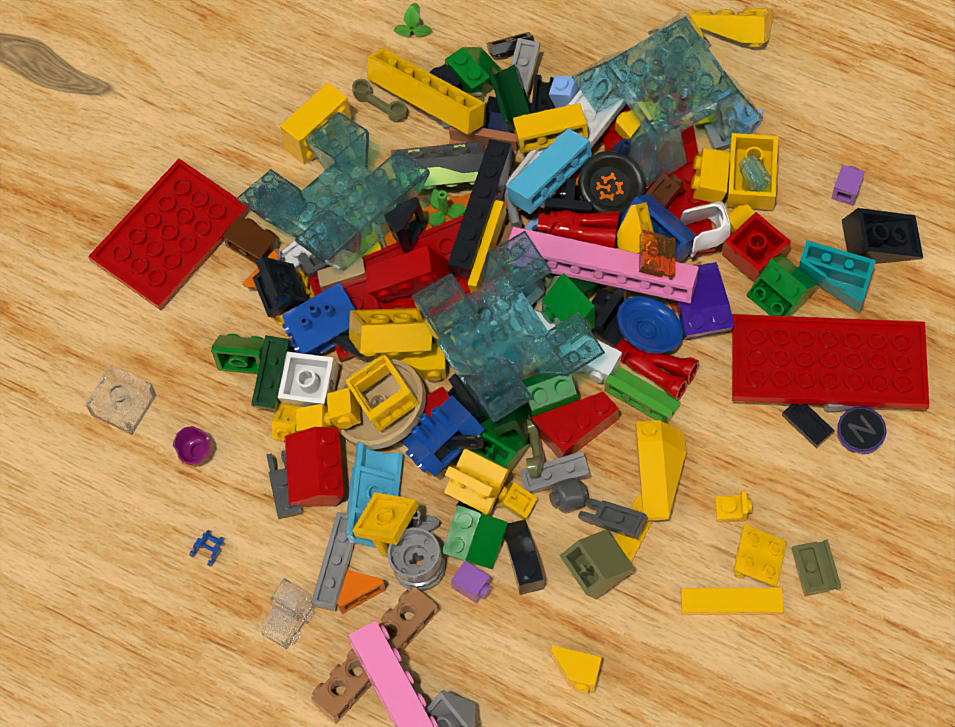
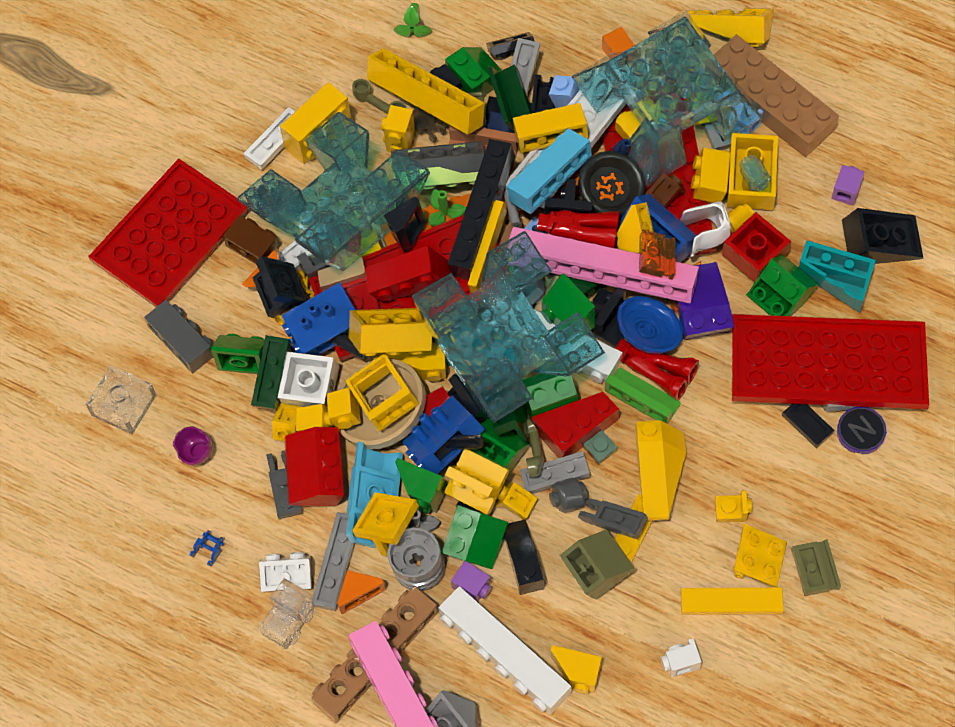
none -> dark grey brick [144,300,213,374]
none -> white plate [244,107,295,170]
none -> white bracket [259,552,312,592]
none -> yellow brick [381,105,416,153]
none -> green slope [395,458,447,514]
none -> clear smoke plate [413,107,446,143]
none -> white brick [438,586,571,715]
none -> sand green plate [583,430,618,465]
none -> orange brick [602,27,635,67]
none -> white brick [660,639,702,678]
none -> medium nougat brick [705,34,839,158]

